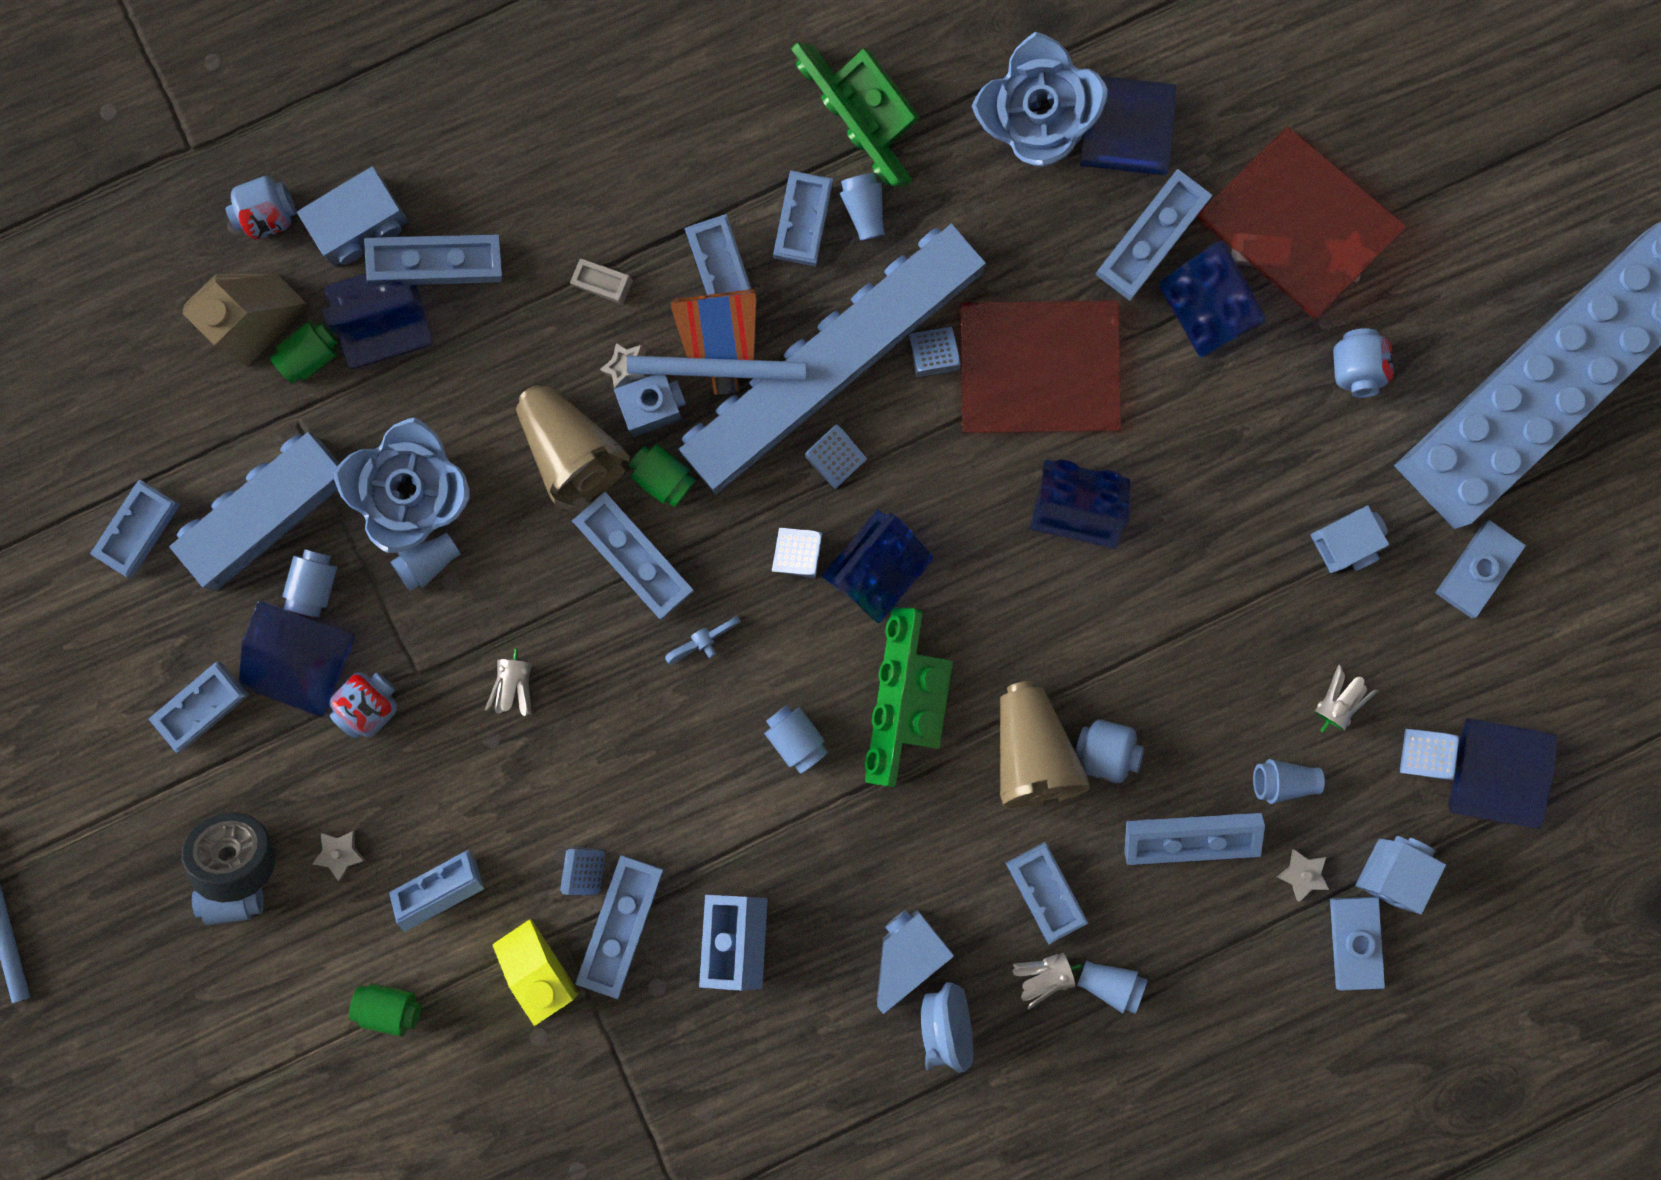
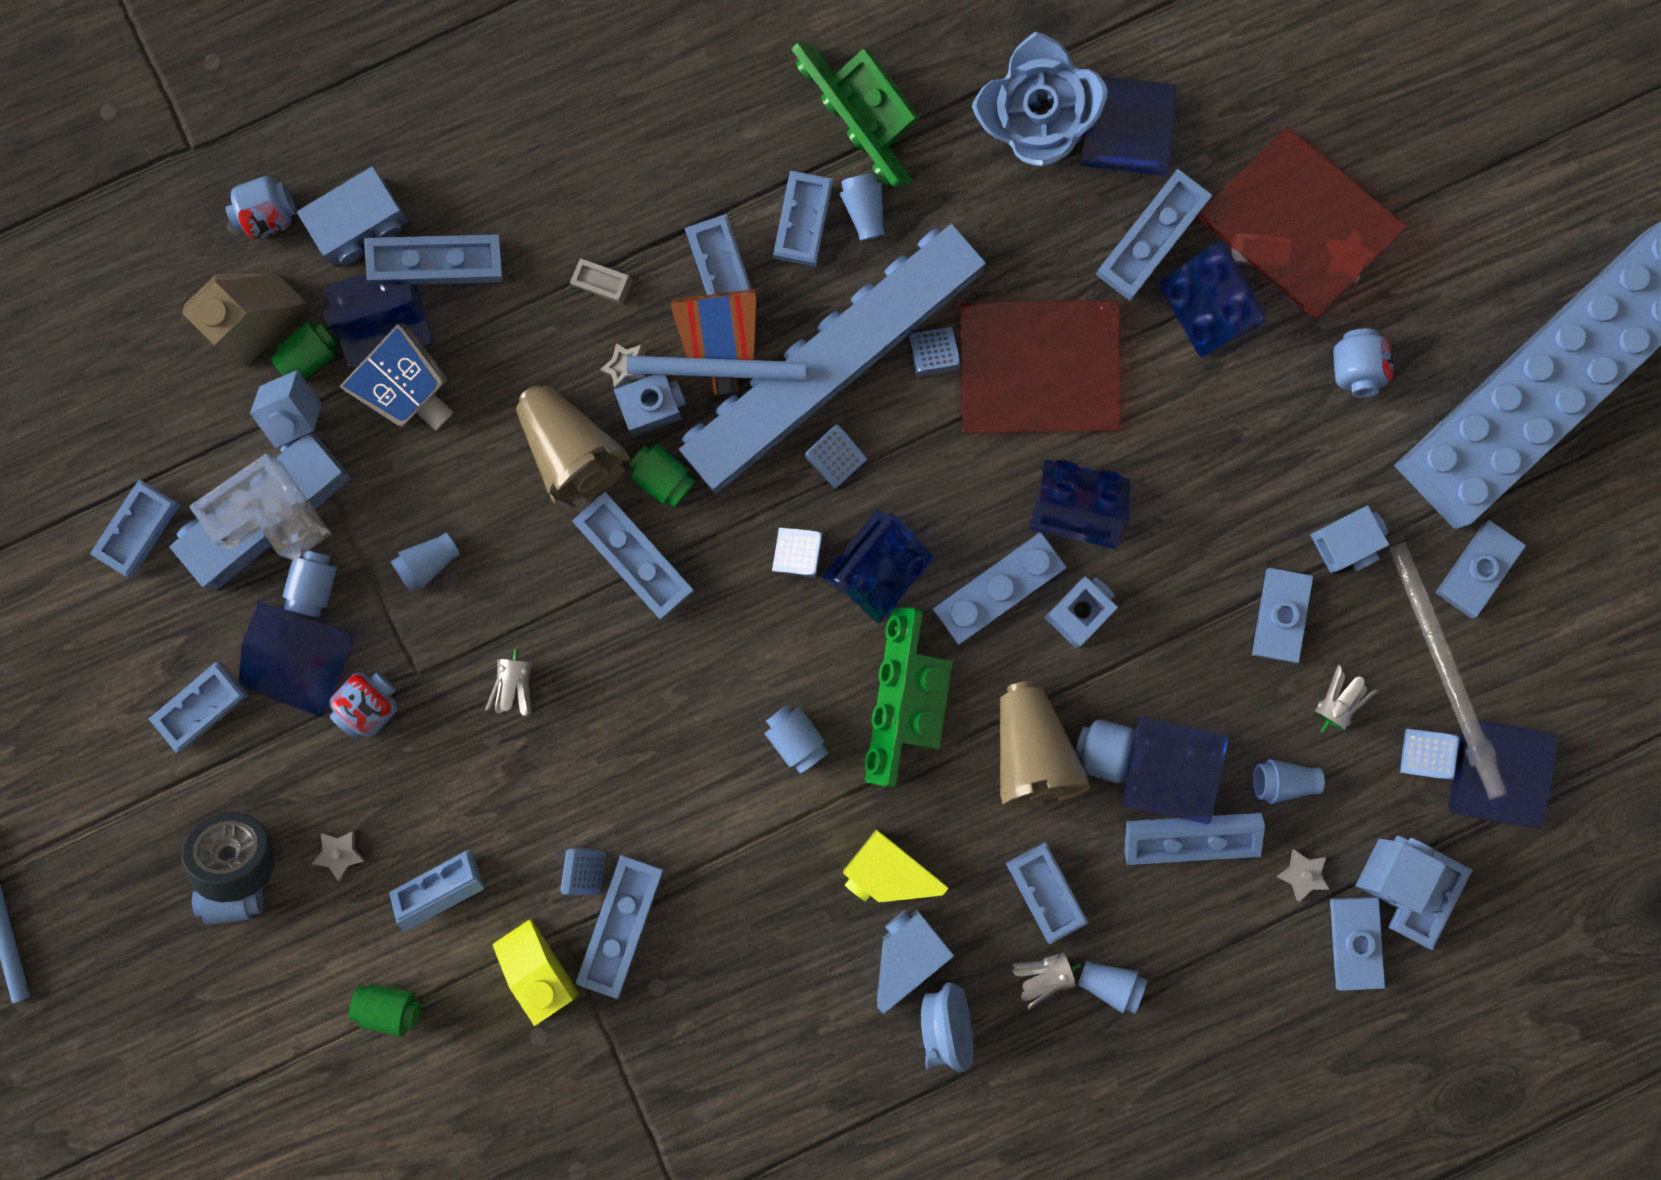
medium blue brick [333,417,470,553] -> none
medium blue piece [665,615,741,665] -> none
medium blue brick [699,895,768,991] -> none
none -> clear brick [189,454,331,560]
none -> medium blue brick [250,370,322,448]
none -> blue torso [340,323,454,431]
none -> neon yellow slope [843,829,948,902]
none -> medium blue plate [932,532,1066,646]
none -> medium blue brick [1044,576,1118,648]
none -> clear blue bracket [1121,717,1228,824]
none -> medium blue plate [1252,568,1313,664]
none -> medium blue plate [1388,851,1472,950]
none -> clear bar [1389,542,1507,800]

